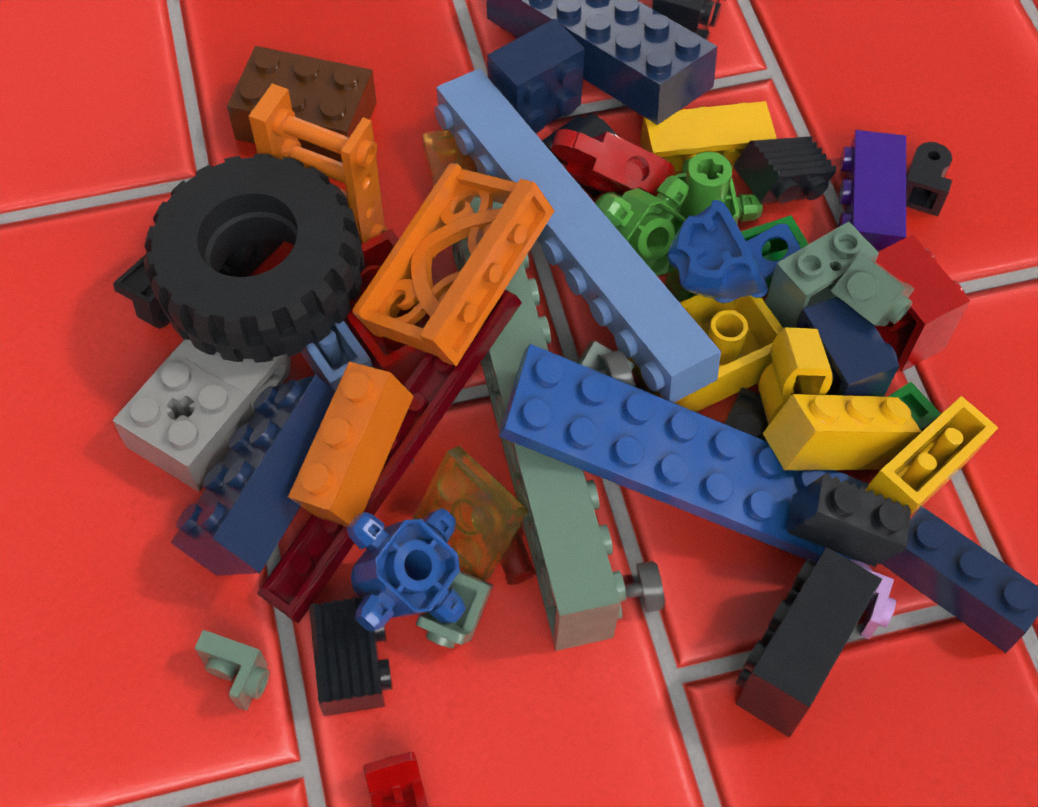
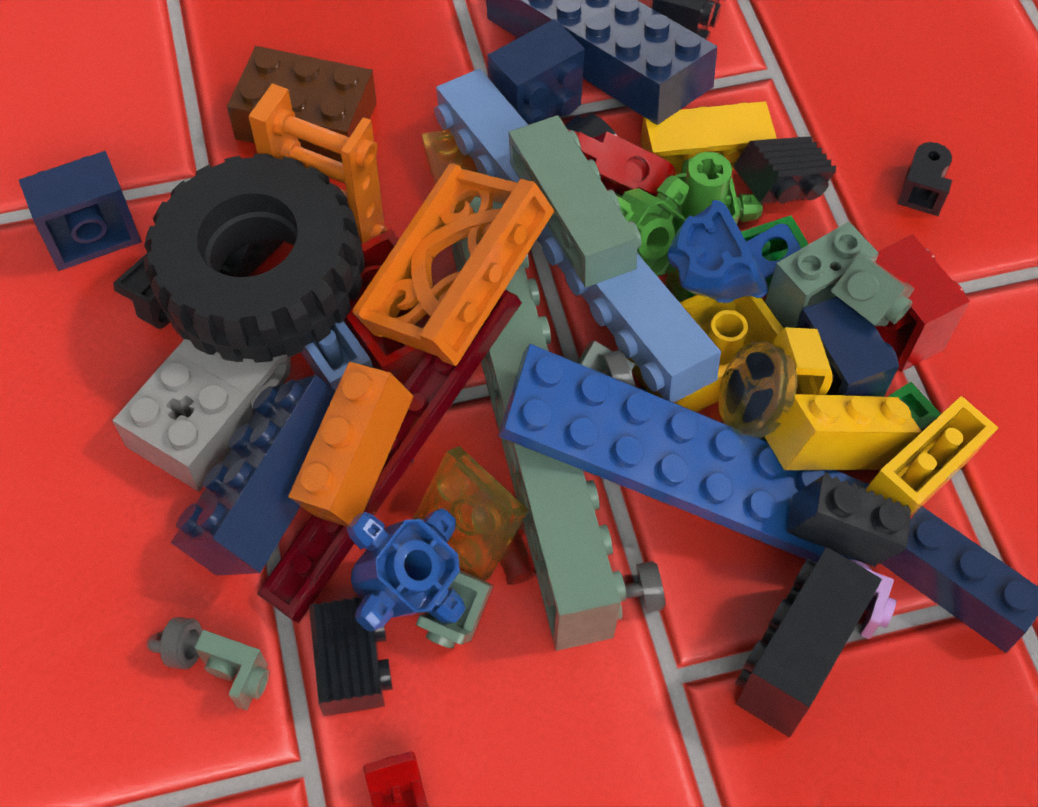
dark purple brick [838,130,906,251] -> none
none -> dark blue brick [19,151,142,271]
none -> dark grey tile [147,617,203,670]
none -> sand green brick [508,115,642,288]
none -> clear yellow tile [718,341,798,438]

